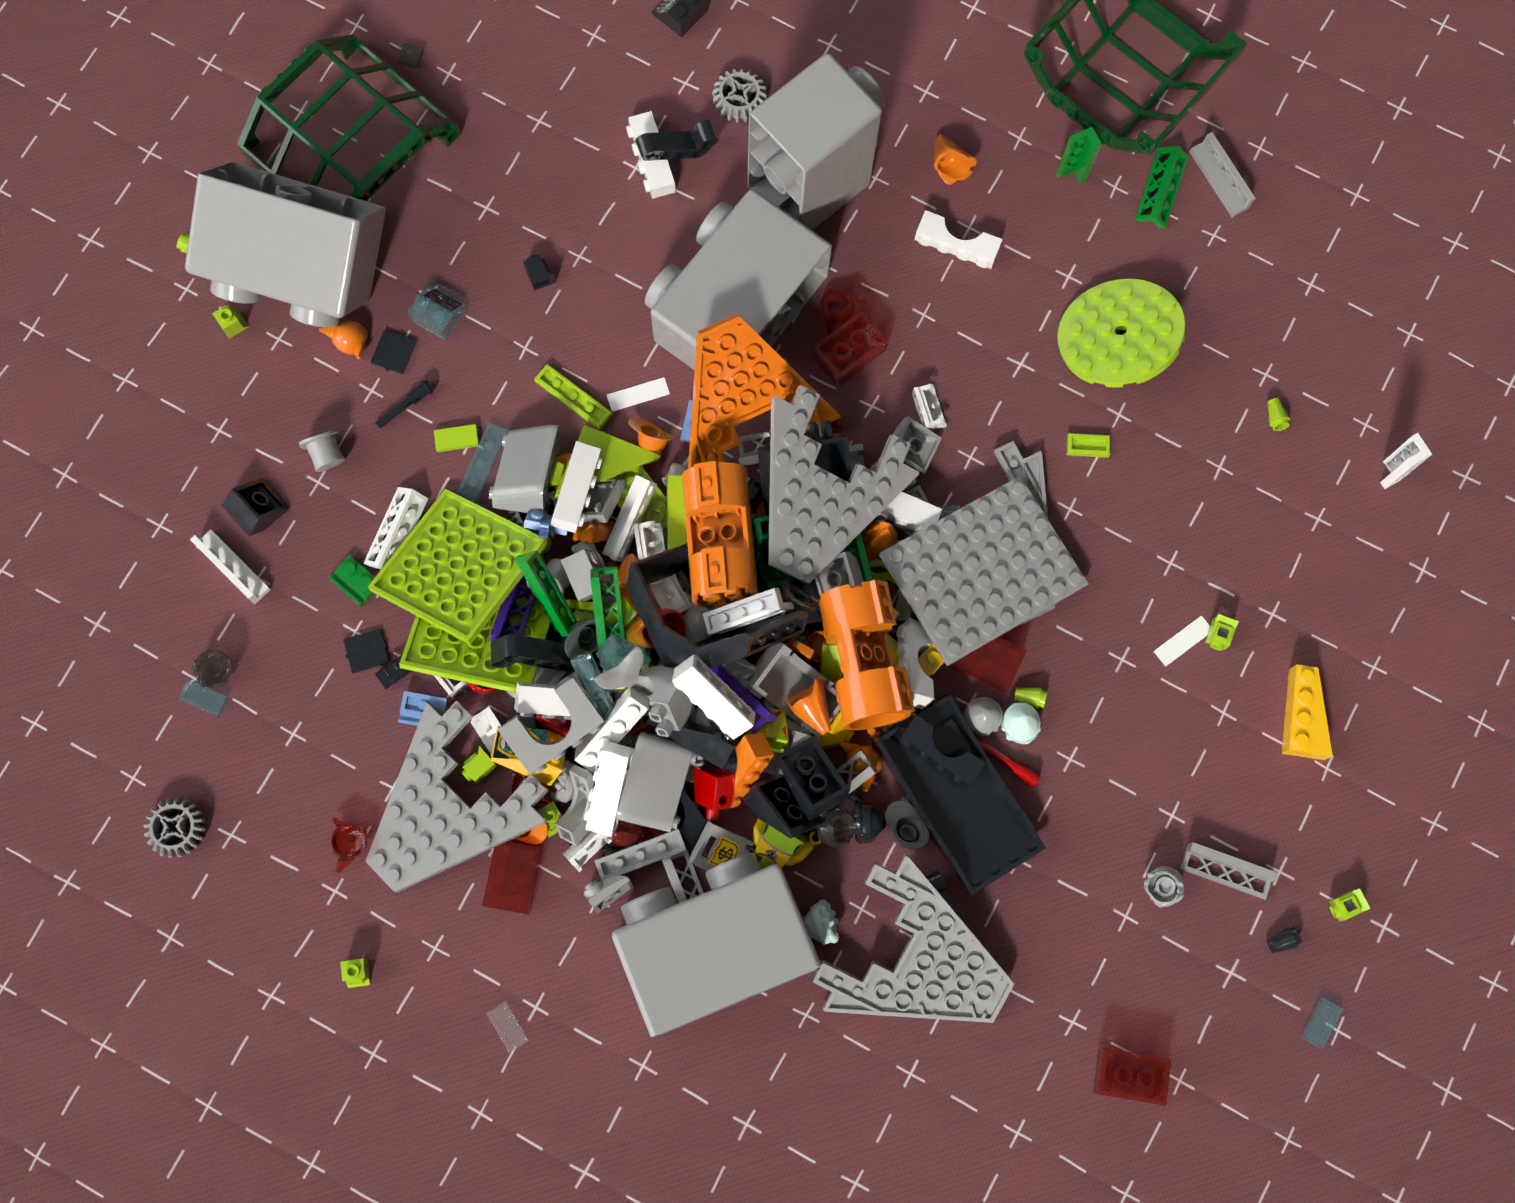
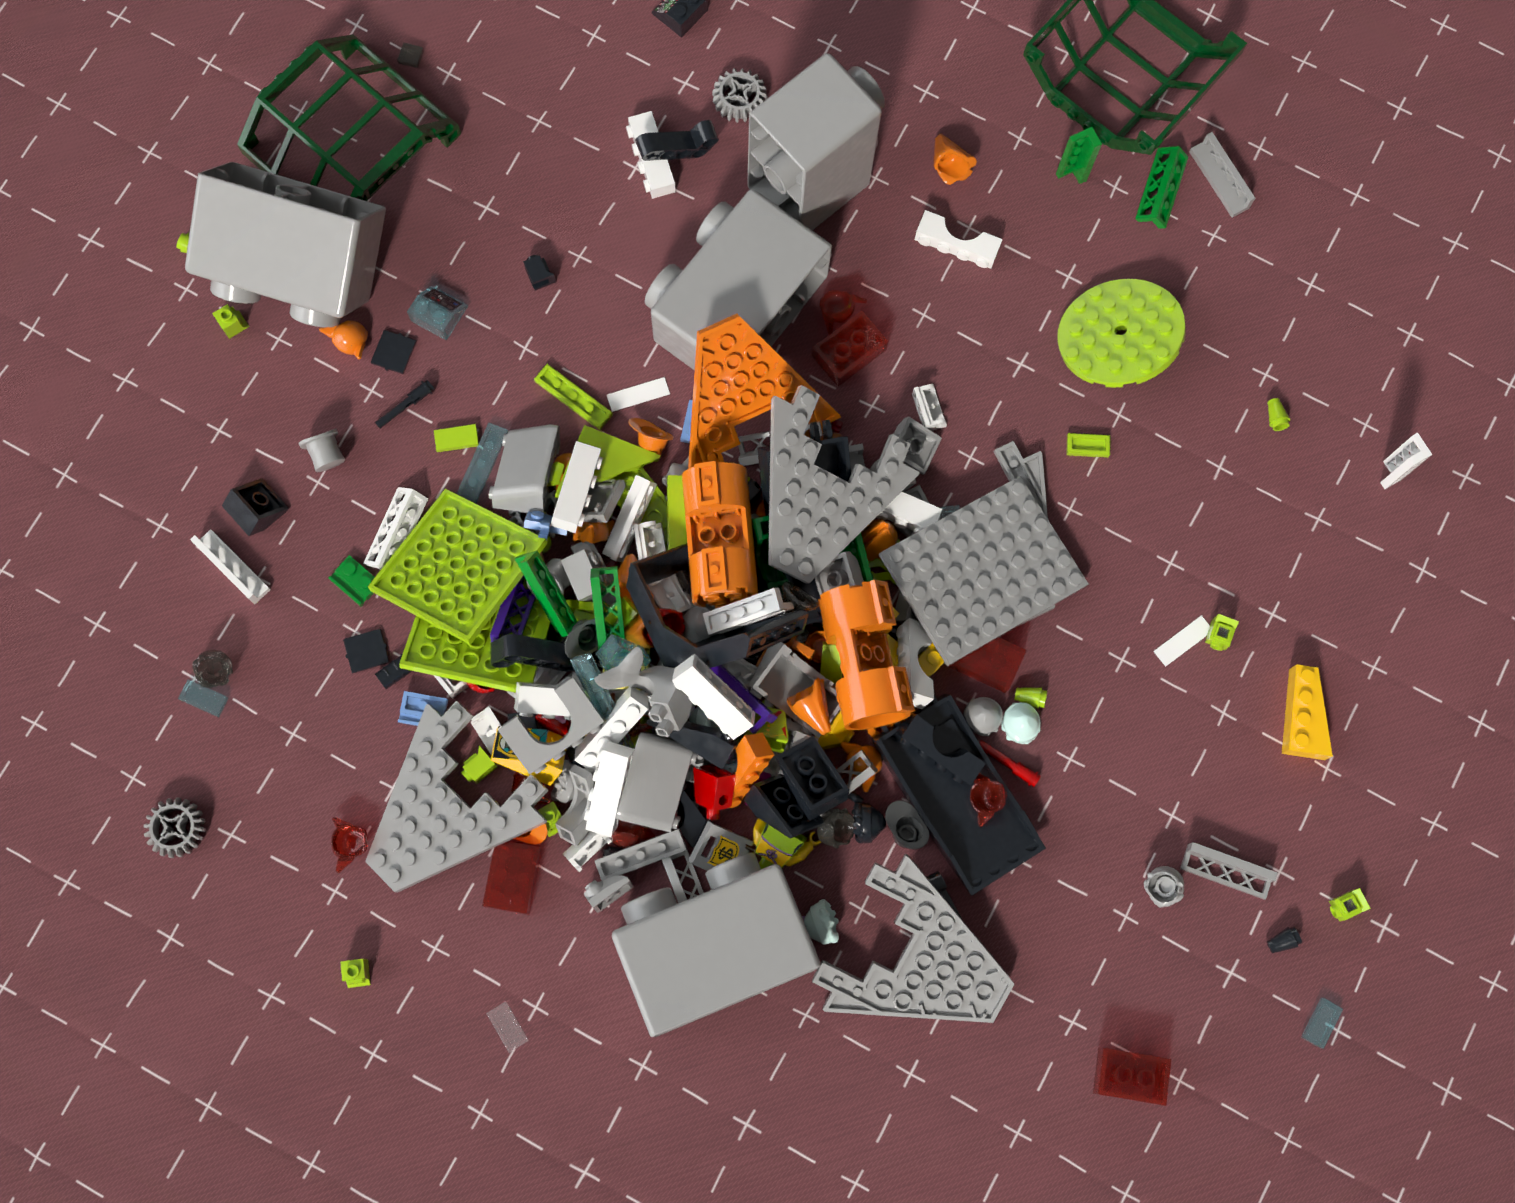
none -> clear red piece [970,773,1007,827]

